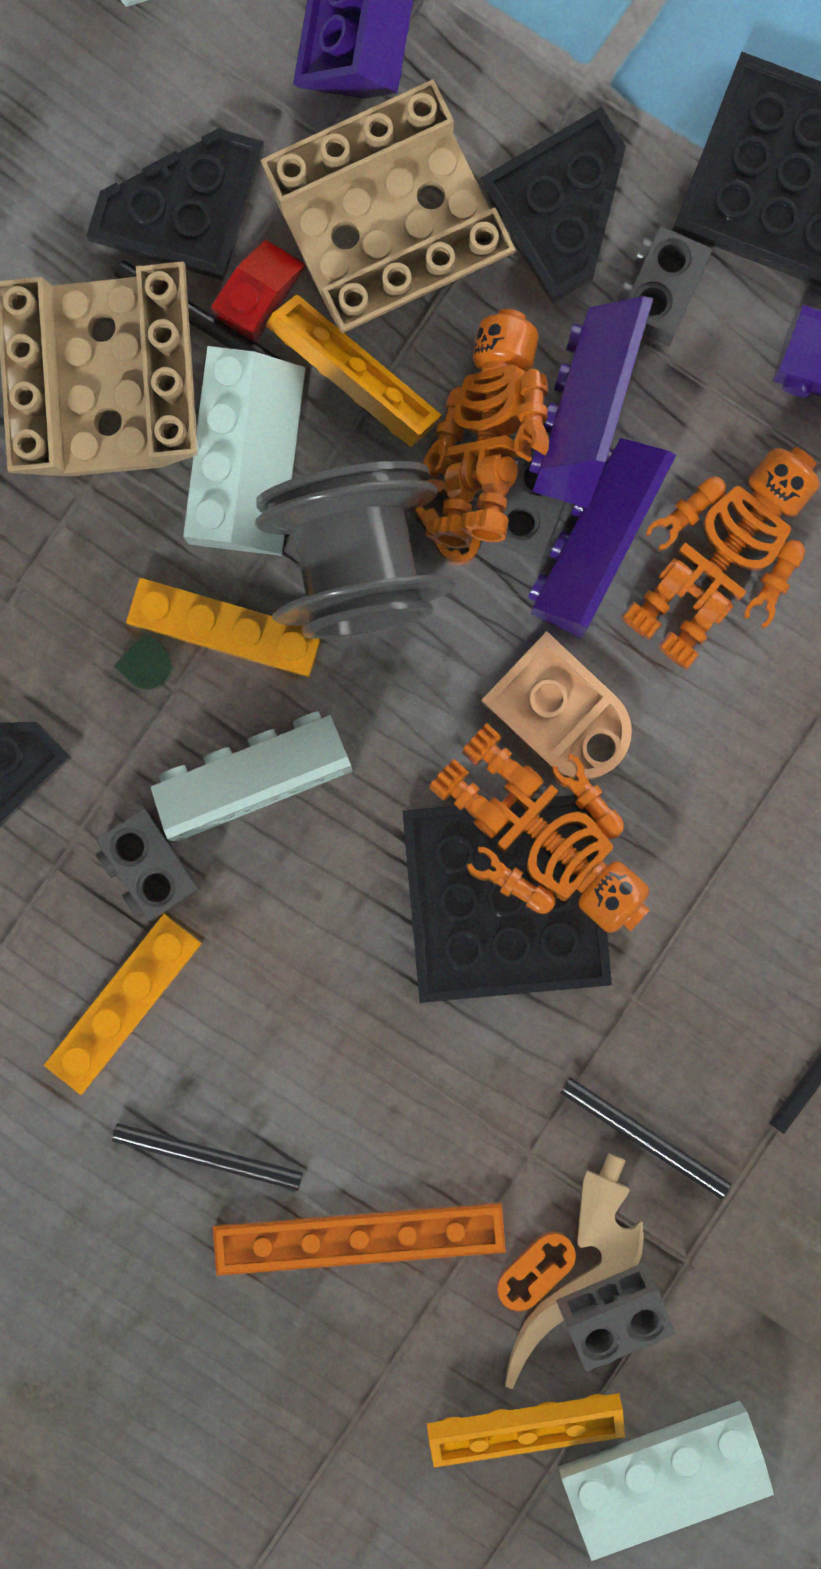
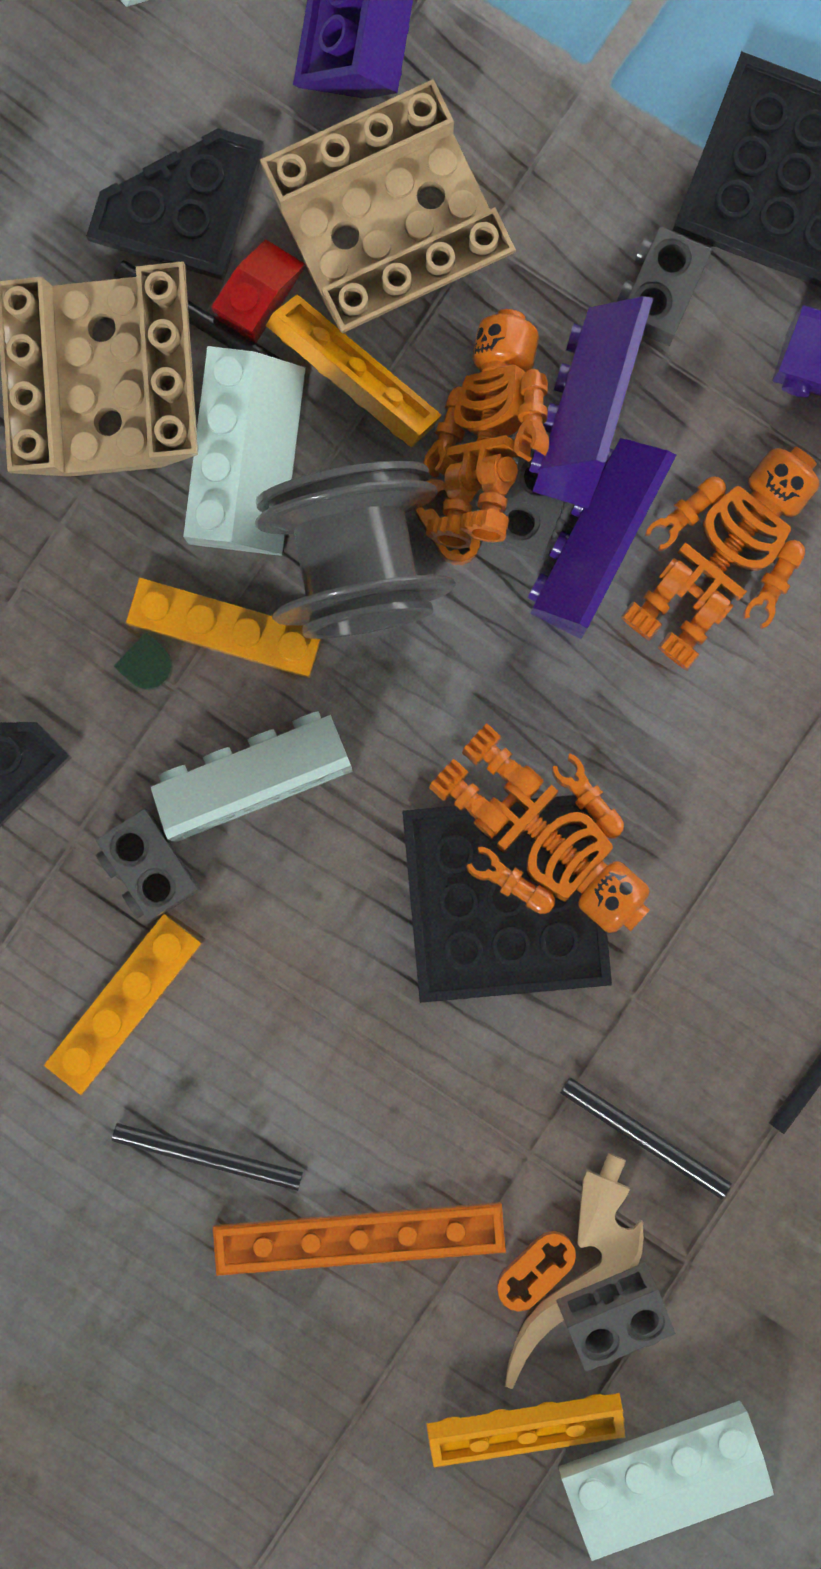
black plate [479,106,626,303] -> none
light nougat tile [481,631,632,780] -> none

